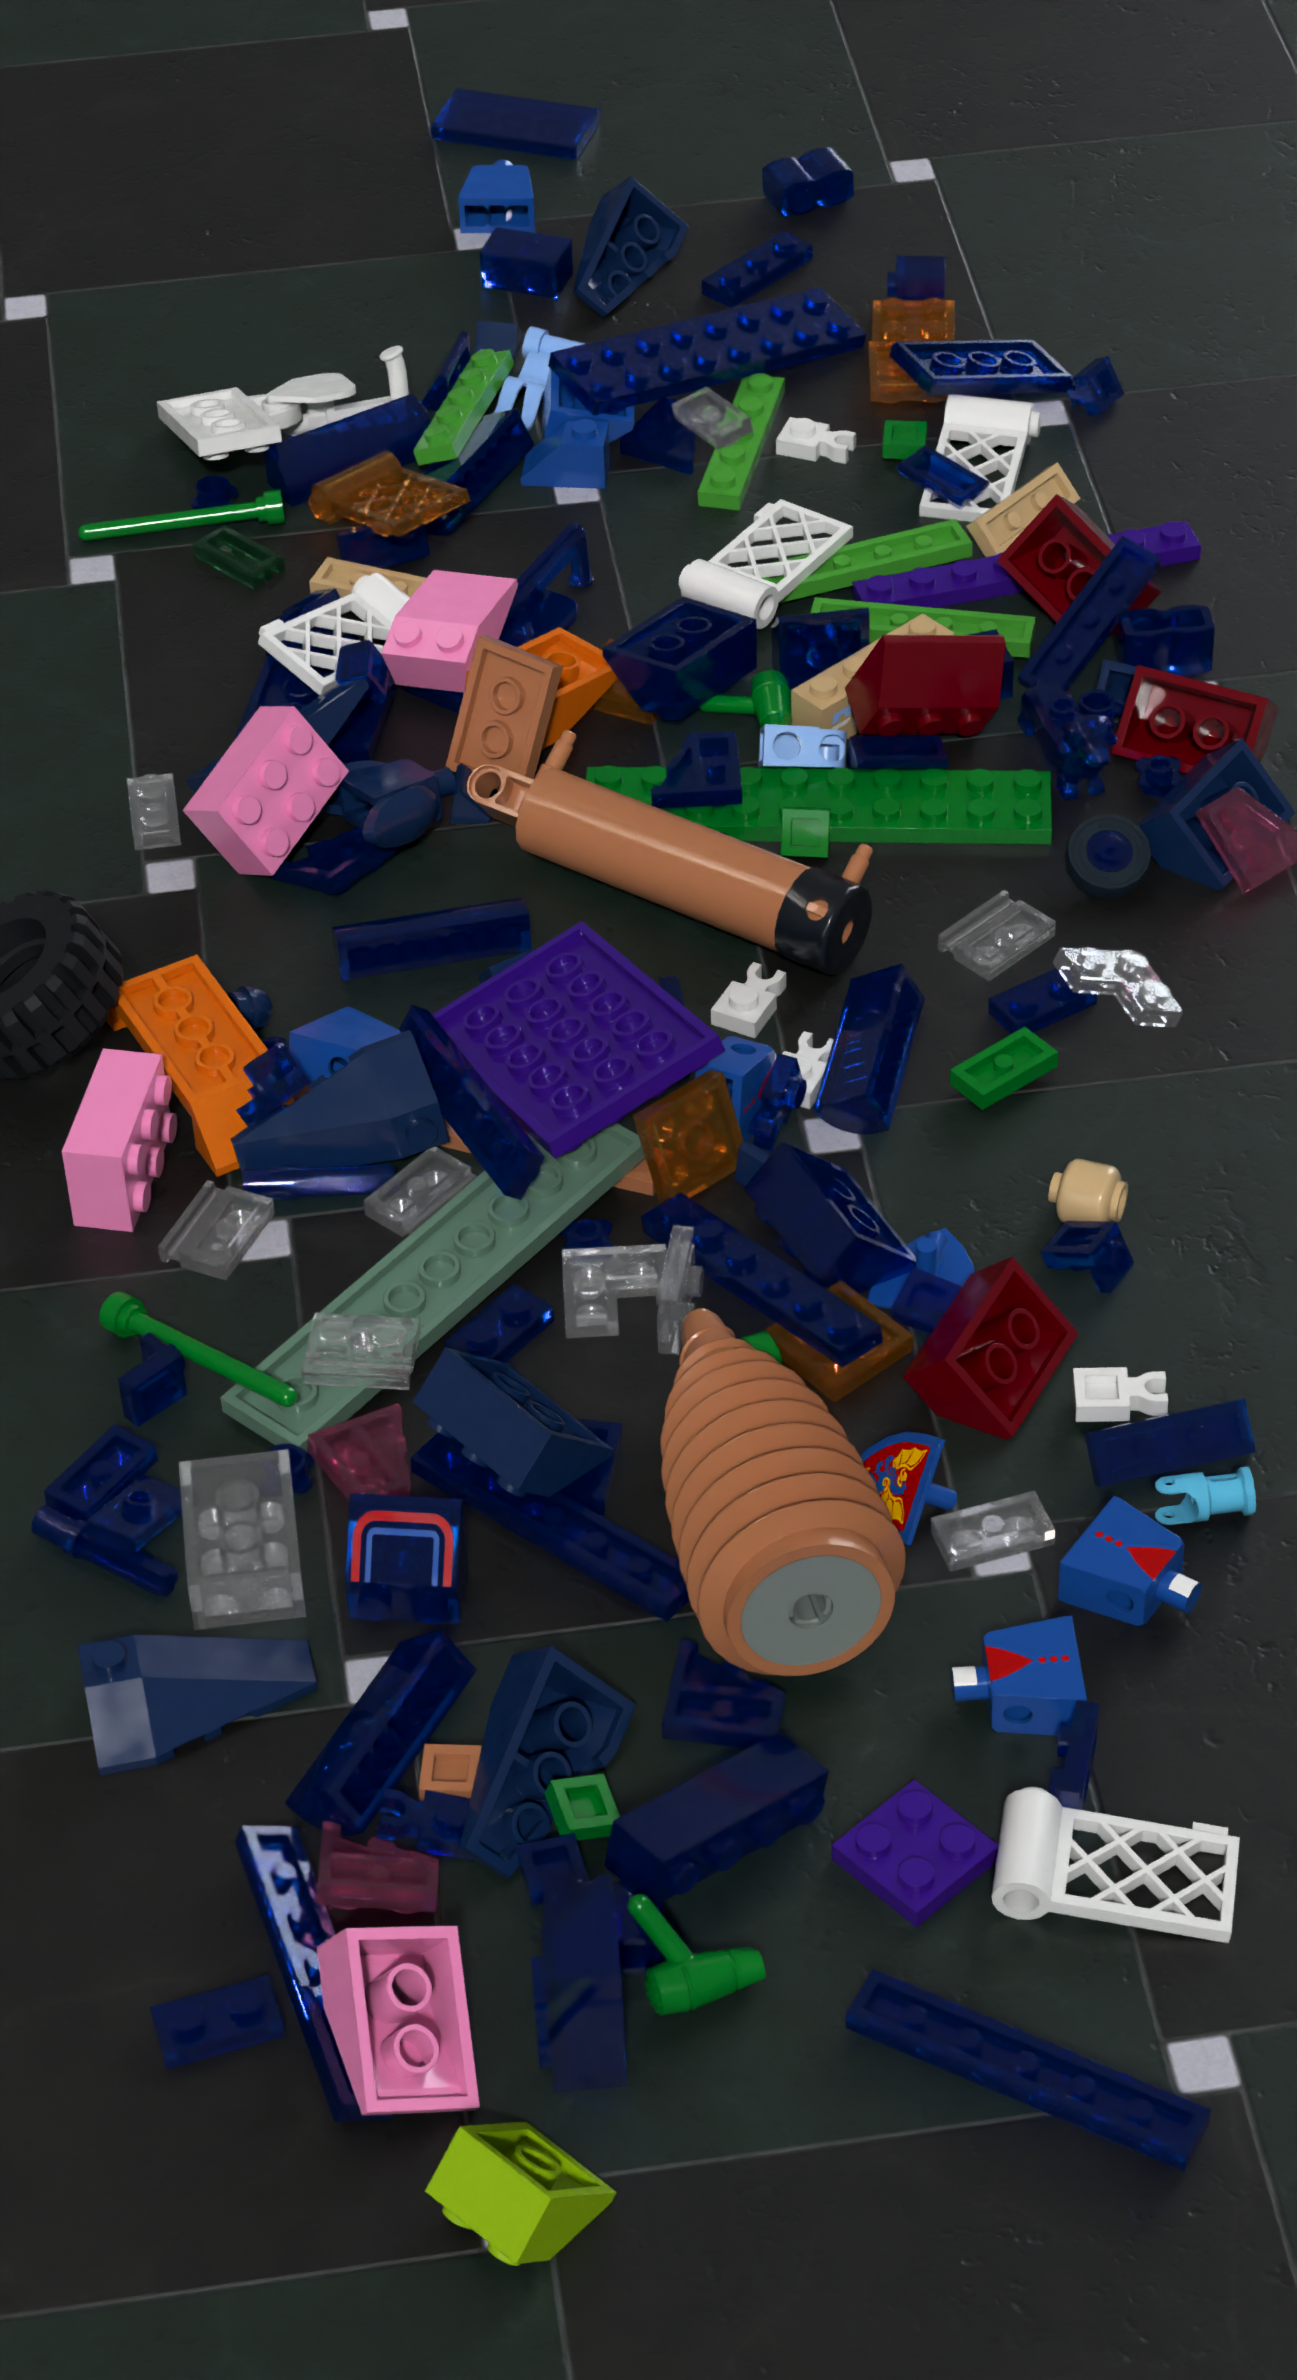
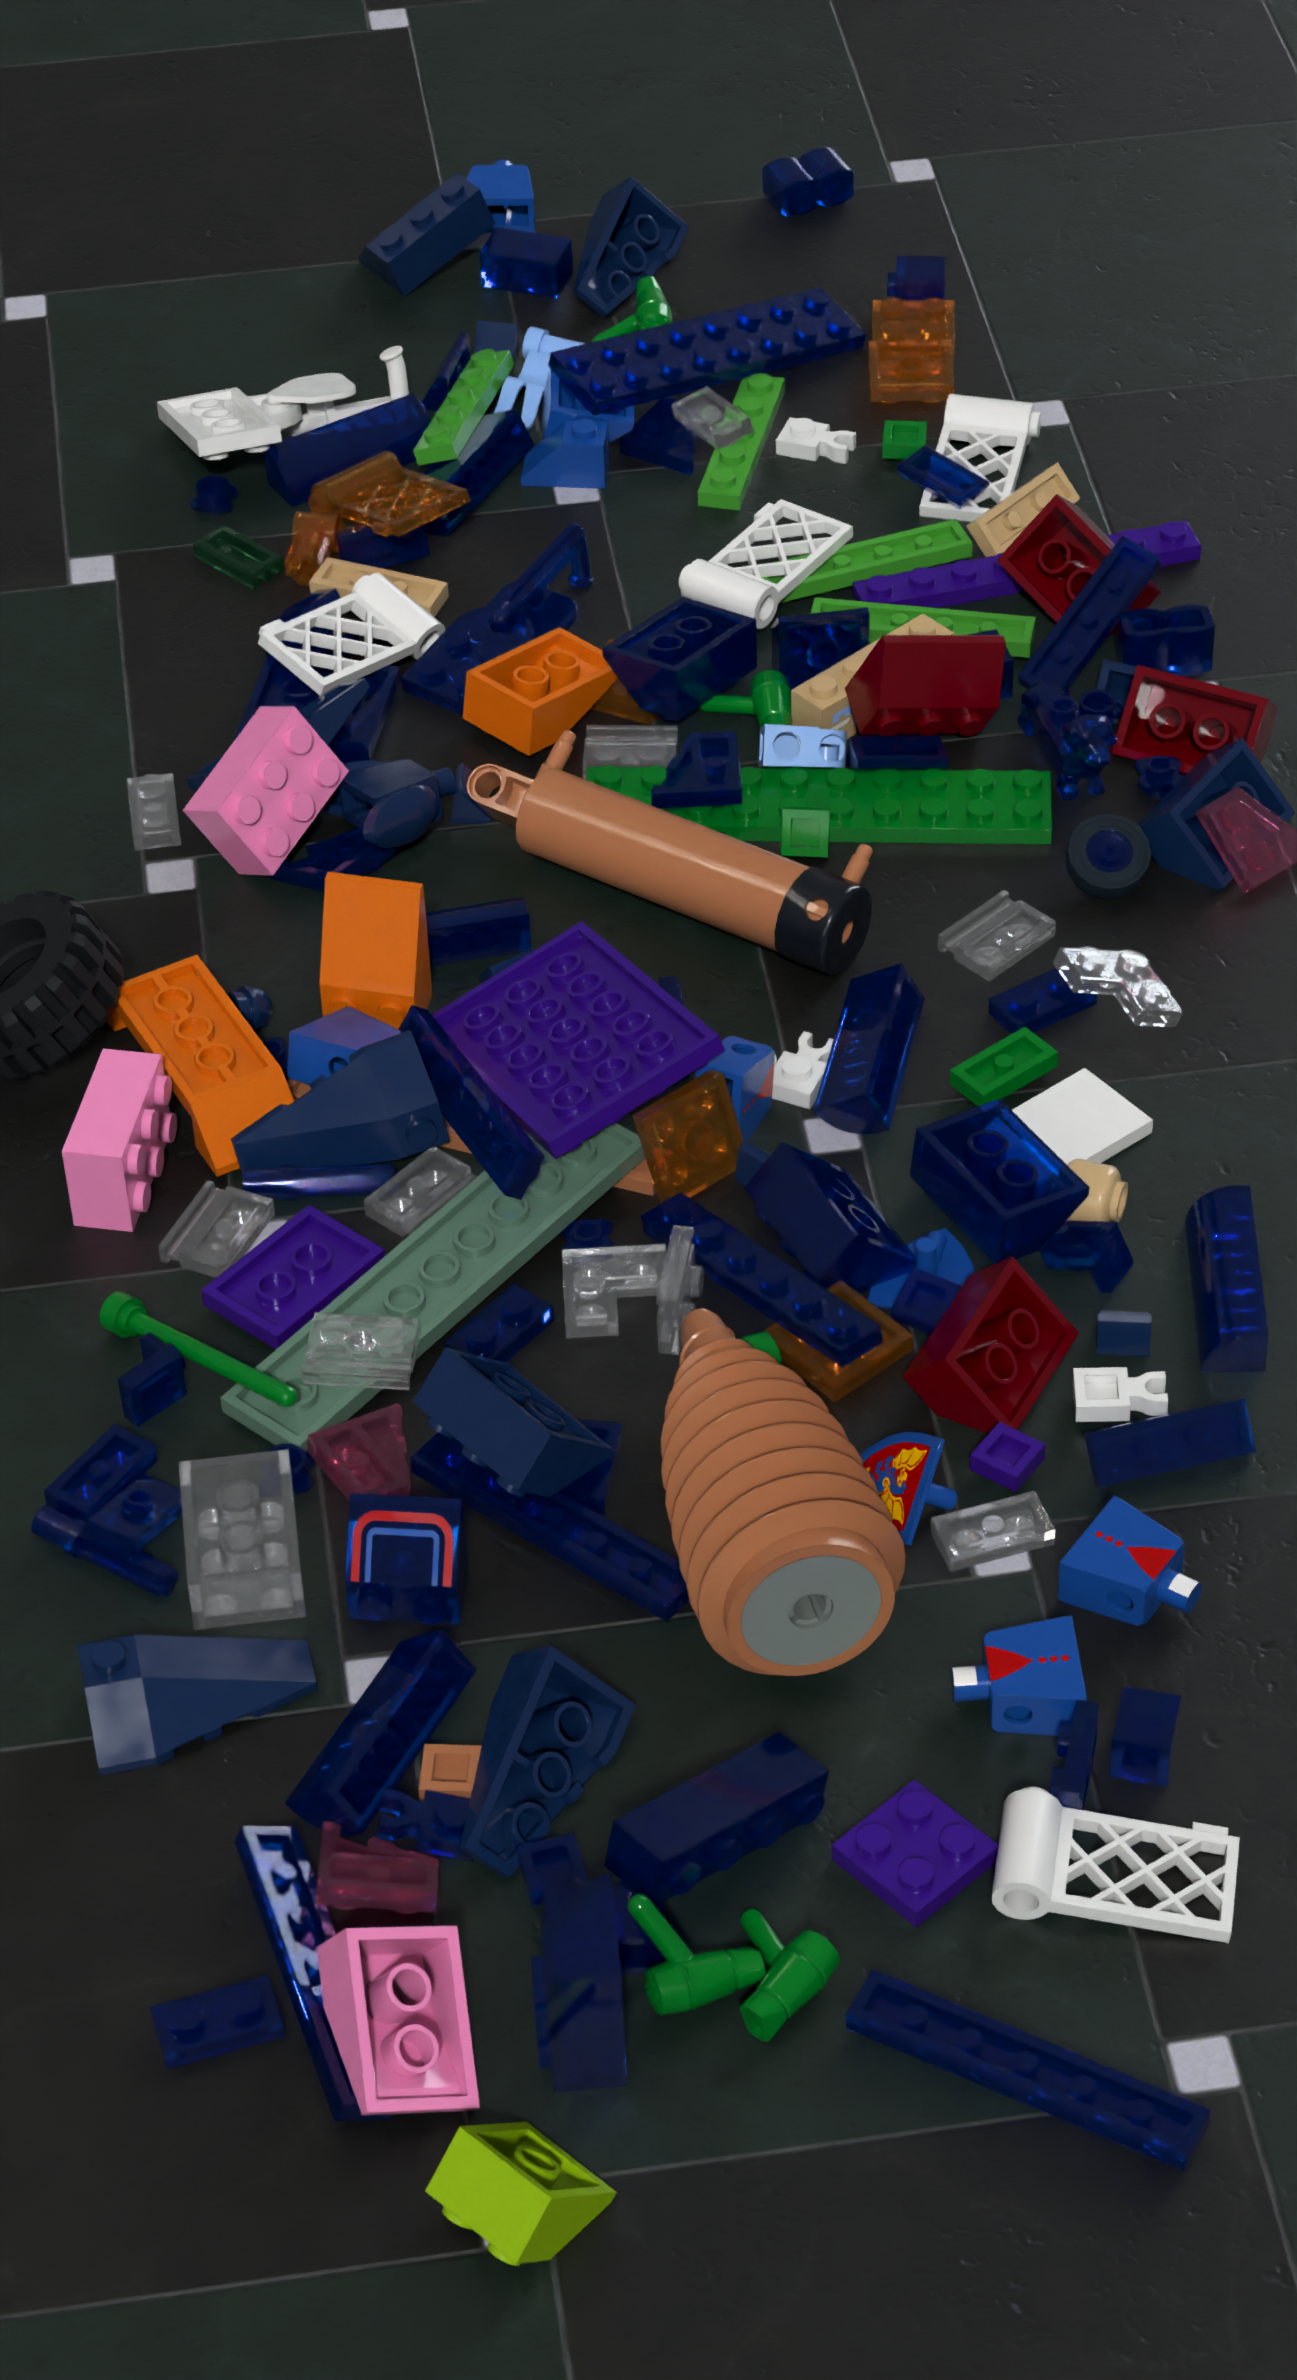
green piece [78,489,285,541] -> none
clear blue bracket [236,1043,310,1127] -> none
clear blue slope [335,640,390,704] -> none
bright pink slope [381,570,518,693] -> none
clear blue tile [430,88,601,160] -> none
nougat plate [445,636,563,791] -> none
green plate [544,1773,622,1843] -> none
clear blue wing [662,1639,785,1752] -> none
clear blue plate [701,231,813,308] -> none
white plate [711,962,786,1038] -> none
clear blue plate [748,1053,807,1152] -> none
clear blue tile [889,339,1074,395] -> none
clear blue tile [1066,356,1125,415] -> none
medium azure piece [1155,1466,1256,1525] -> none
none -> dark purple plate [201,1205,385,1349]
none -> clear orange piece [285,511,343,586]
none -> orange slope [319,872,433,1034]
none -> dark blue slope [358,173,496,297]
none -> clear plate [582,725,678,780]
none -> green piece [591,276,673,351]
none -> green piece [739,1909,840,2042]
none -> clear blue slope [910,1099,1090,1264]
none -> dark purple plate [970,1422,1046,1492]
none -> white tile [971,1068,1153,1200]
none -> dark blue slope [1096,1310,1152,1357]
none -> clear blue brick [1110,1686,1181,1786]
none -> clear blue brick [1185,1185,1269,1372]

